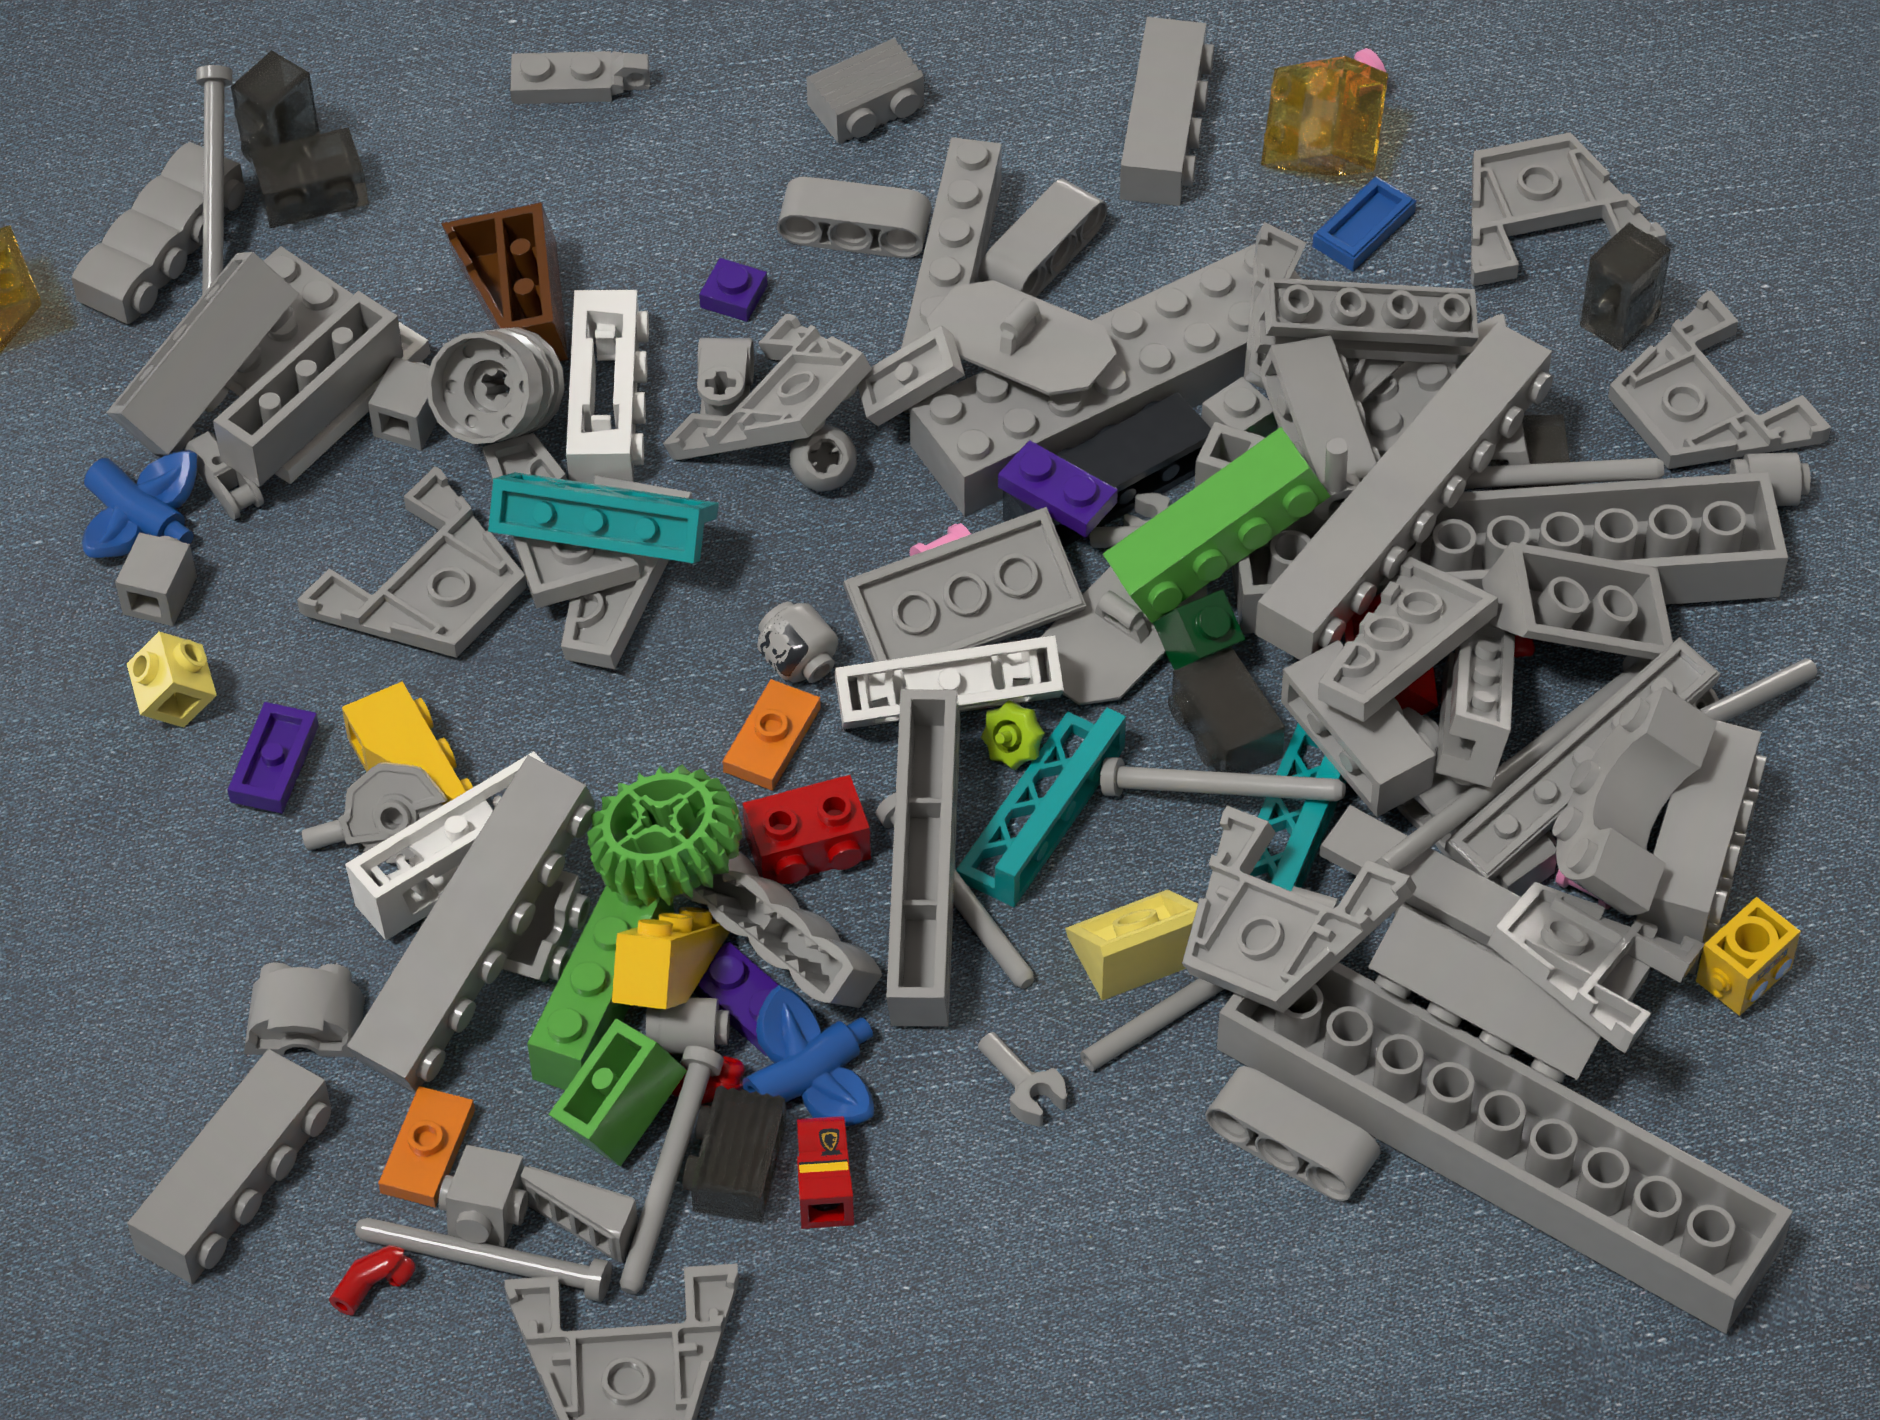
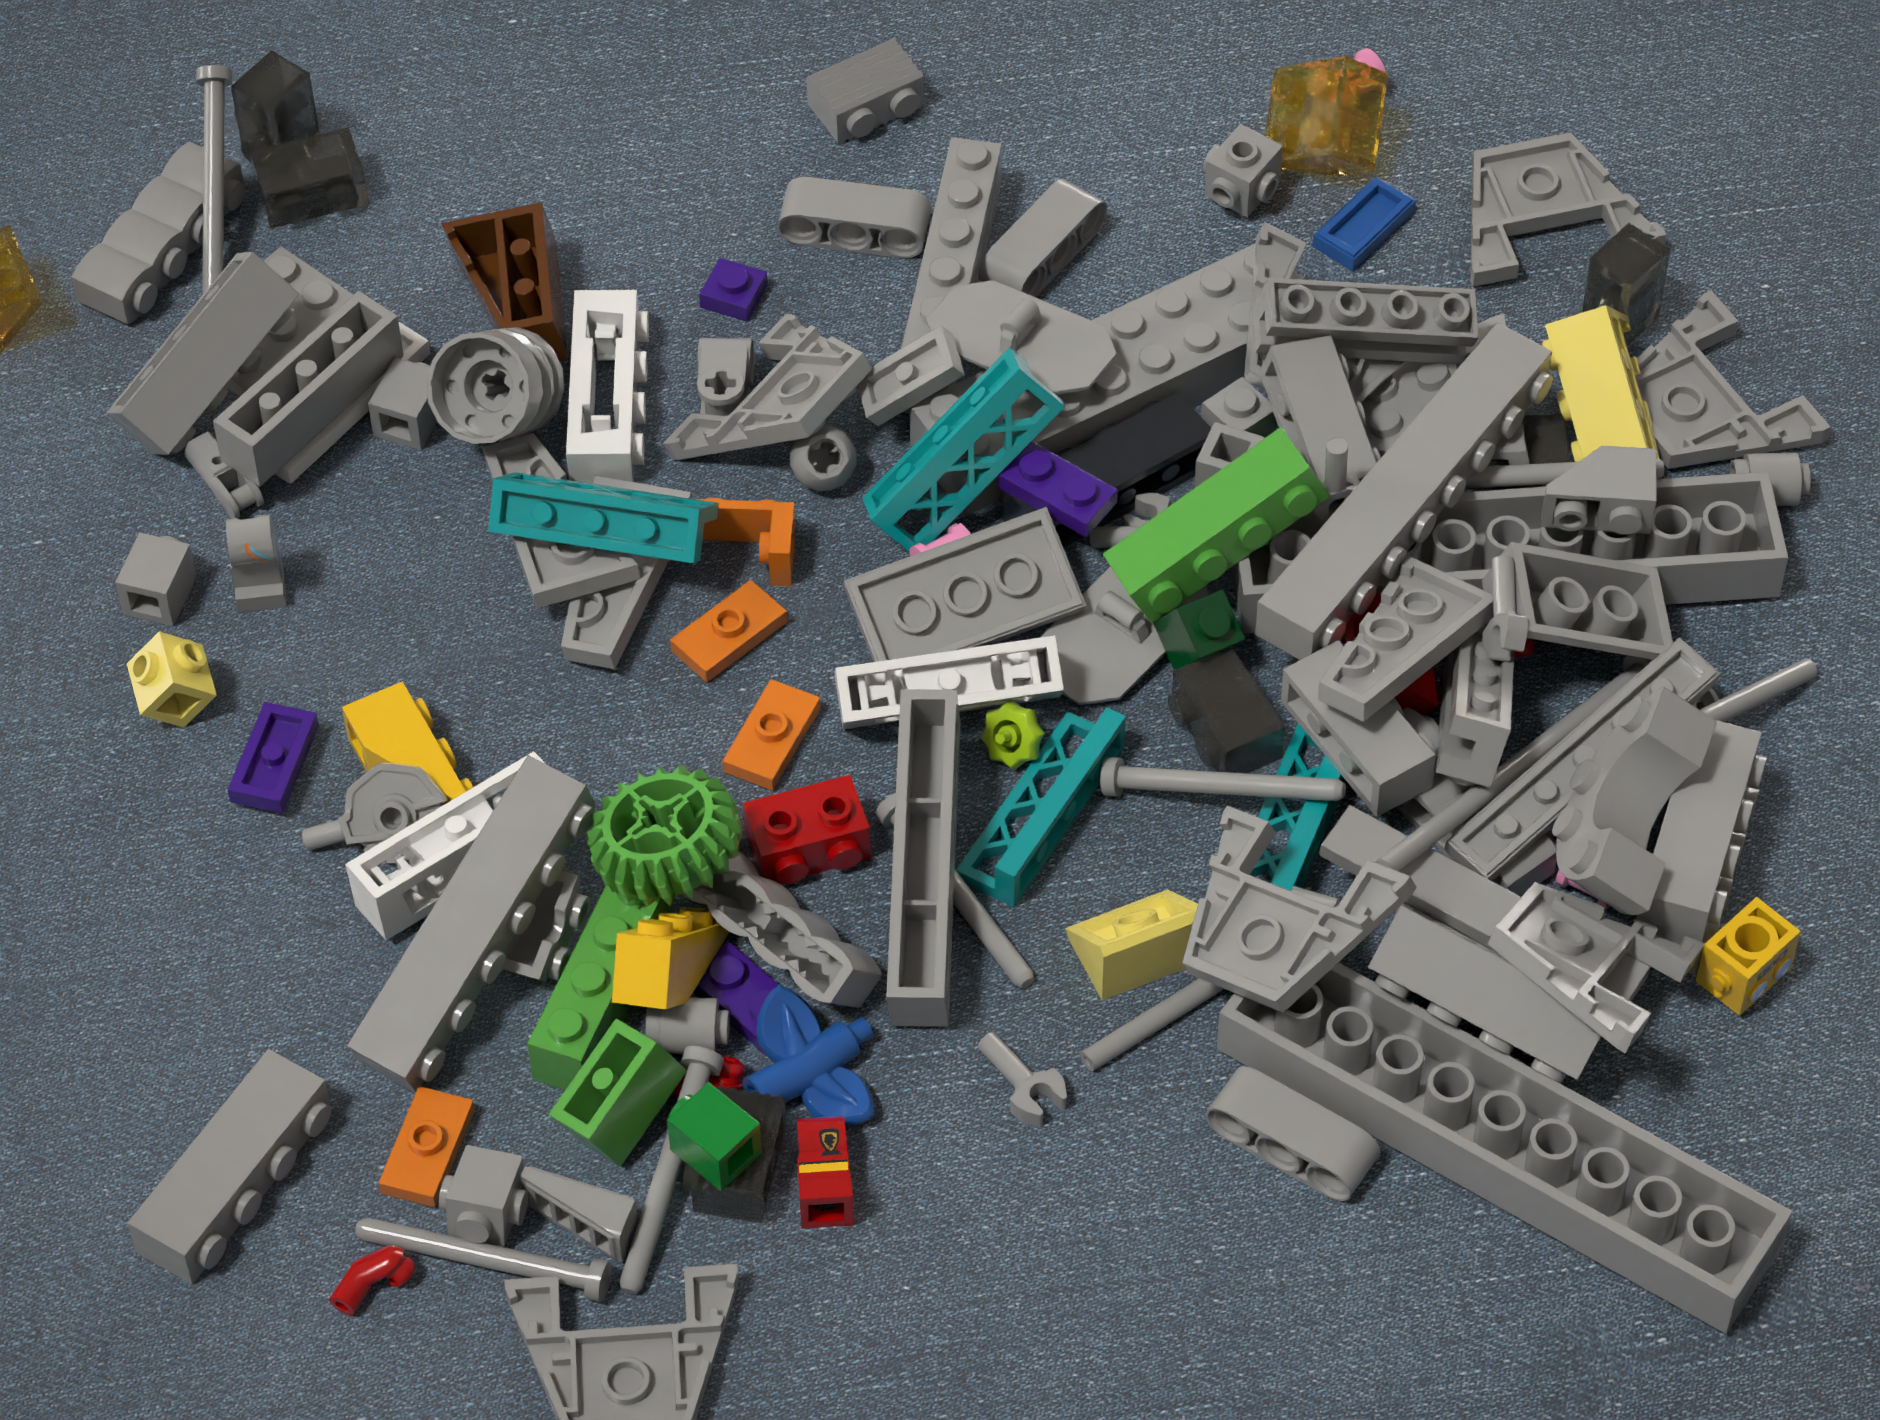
blue plant [82,450,197,558] -> none
light grey cylinder [244,963,365,1057] -> none
light grey wing [297,466,527,658] -> none
light grey hinge [510,51,650,104] -> none
light grey head [757,602,838,683] -> none
light grey brick [1120,17,1214,206] -> none
none -> light grey leg [226,514,287,613]
none -> green brick [667,1082,762,1191]
none -> orange plate [670,580,788,683]
none -> orange bracket [697,498,796,586]
none -> teal fence [862,347,1065,552]
none -> light grey brick [1203,124,1283,217]
none -> light grey bar [1483,556,1528,662]
none -> light grey slope [1541,445,1656,534]
none -> light yellow wedge [1542,305,1660,462]

